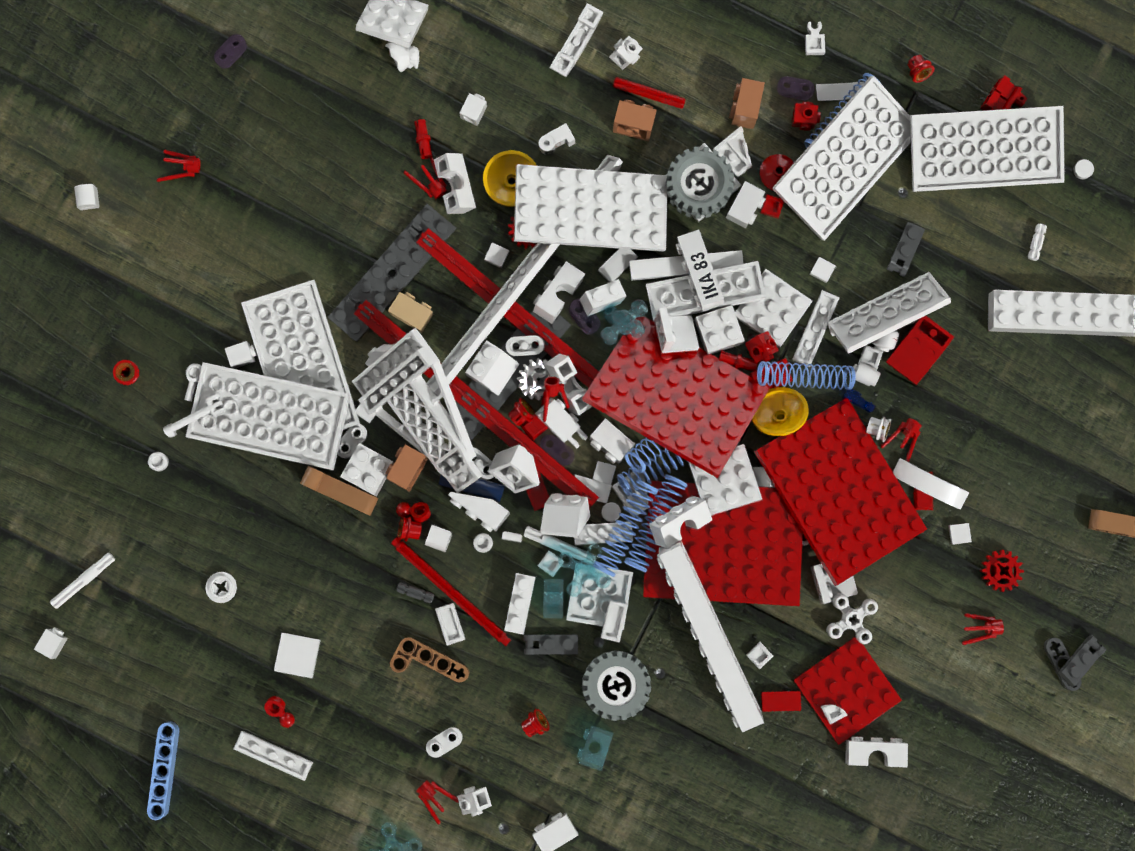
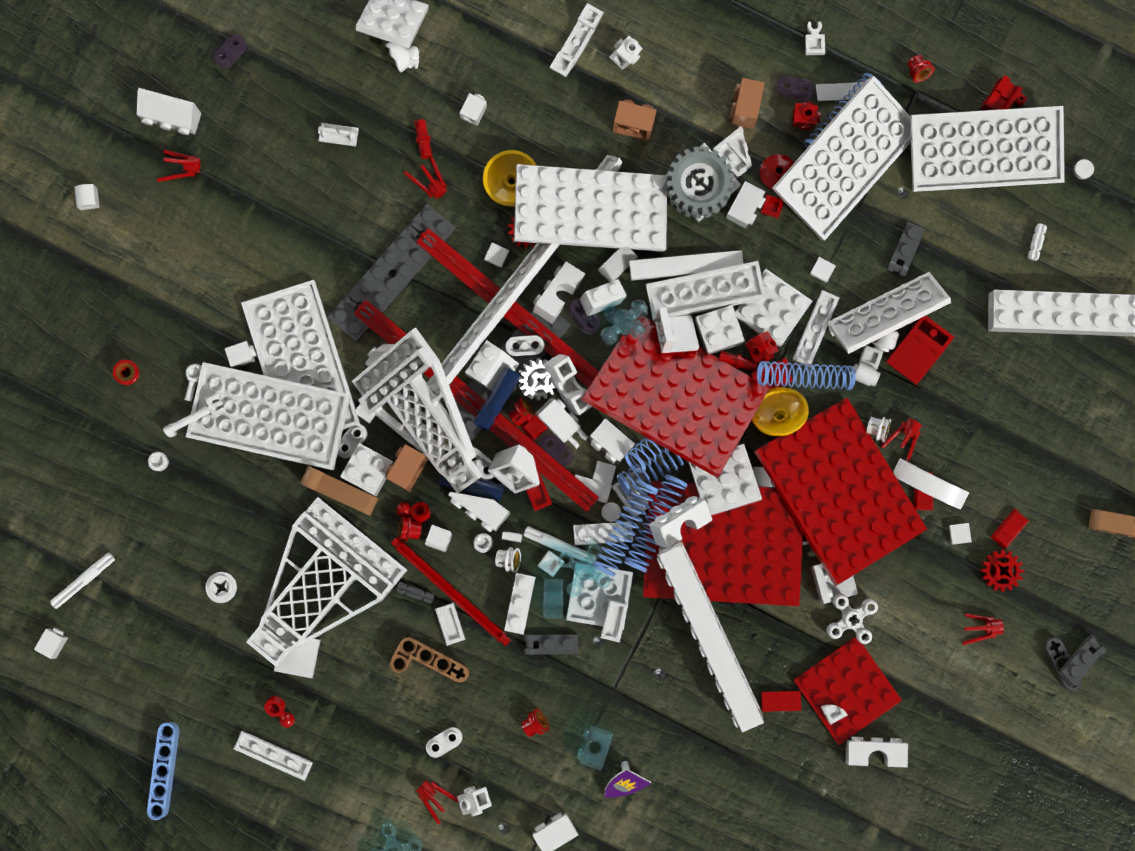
tan brick [388,292,434,333] -> none
white arch [434,153,476,214] -> none
white leg [539,123,576,155] -> none
white slope [540,493,590,538] -> none
red plant [541,377,570,422] -> none
light grey wheel [582,651,651,721] -> none
red axle [613,77,686,109] -> none
white brick [675,230,724,311] -> none
white tile [746,642,773,669] -> none
clear blue plate [842,389,876,413] -> none
none -> white slope [137,88,201,135]
none -> white wing [247,497,407,667]
none -> white hinge [318,123,359,147]
none -> dark blue piece [473,367,521,432]
none -> white piece [495,547,521,573]
none -> dark purple shield [604,761,651,798]
none -> red tile [990,508,1029,549]

